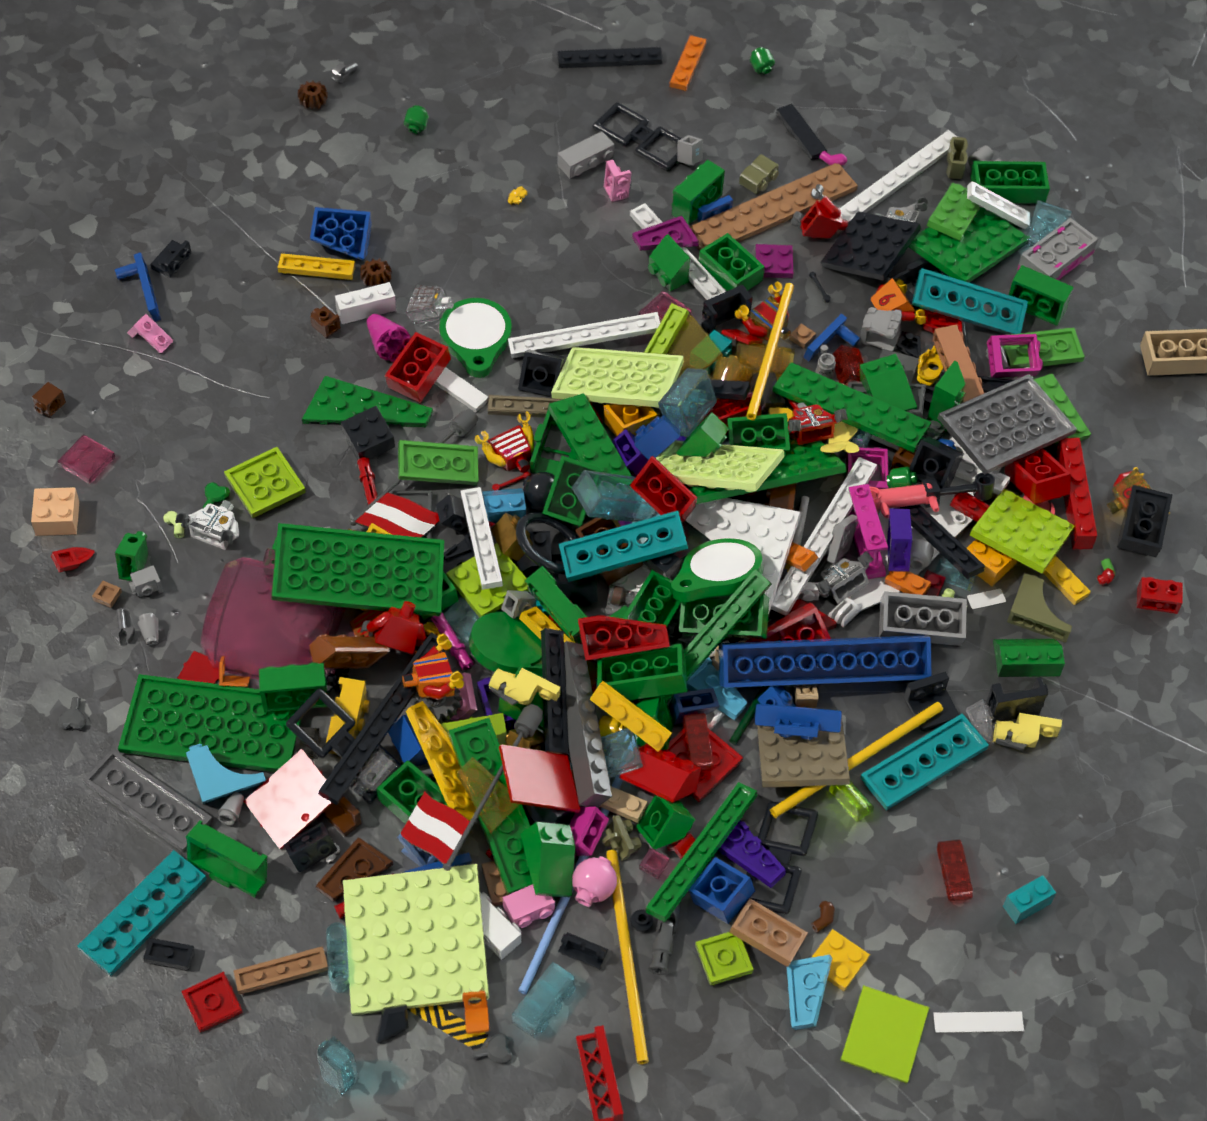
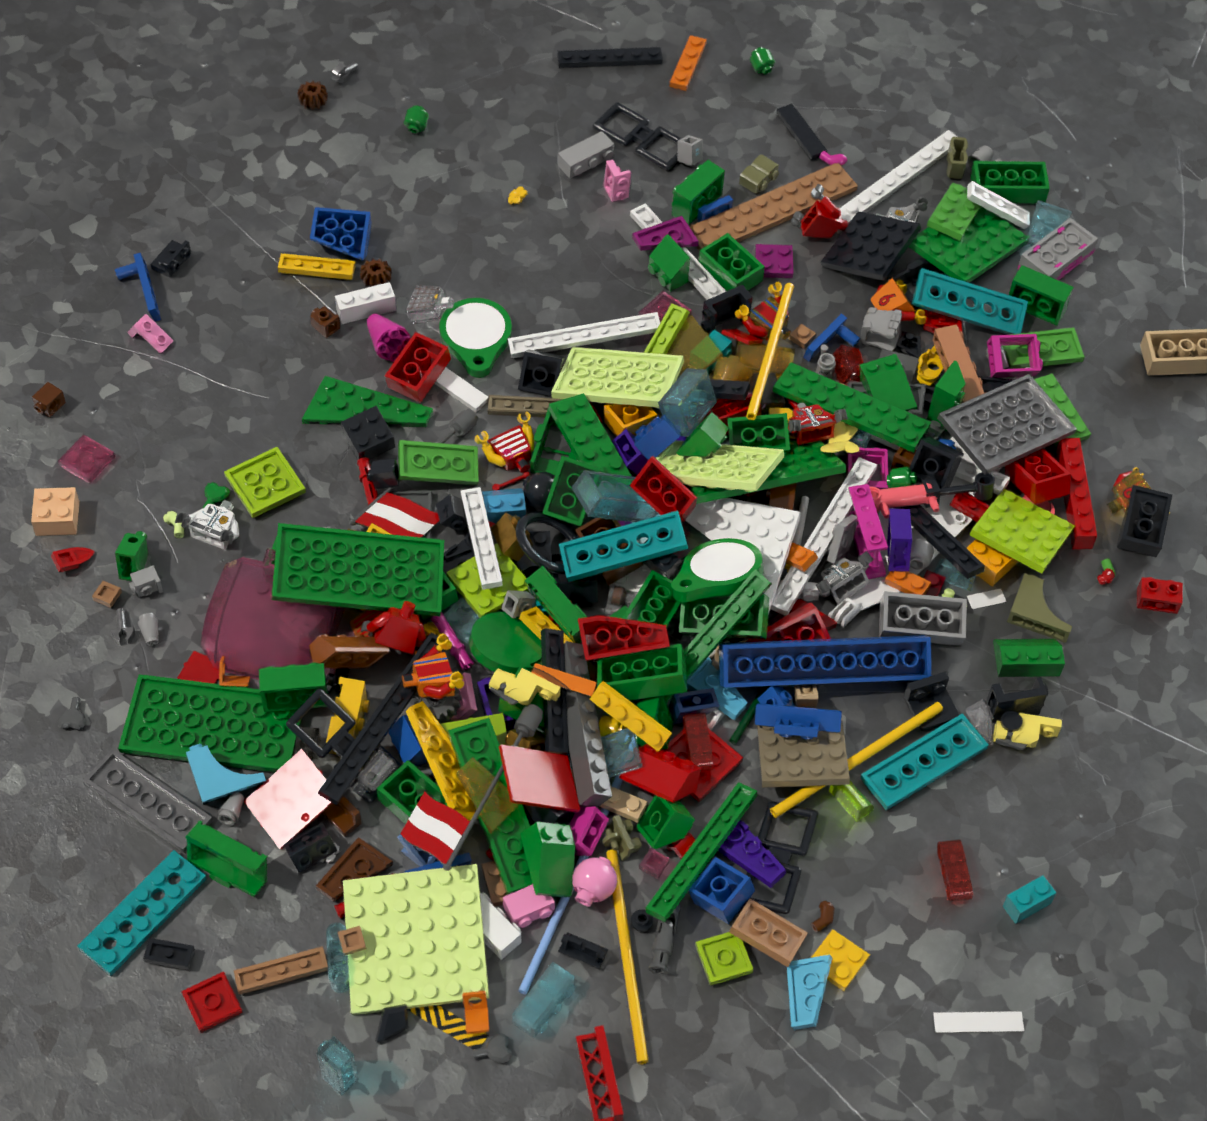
black hinge [809,271,831,303] -> none
lime piece [840,985,929,1083] -> none
yellow plate [1043,555,1091,605] -> none
none -> medium nougat plate [338,925,366,956]
none -> black brick [368,458,400,489]
none -> orange sticker [531,663,597,696]
none -> black piece [1000,711,1022,732]

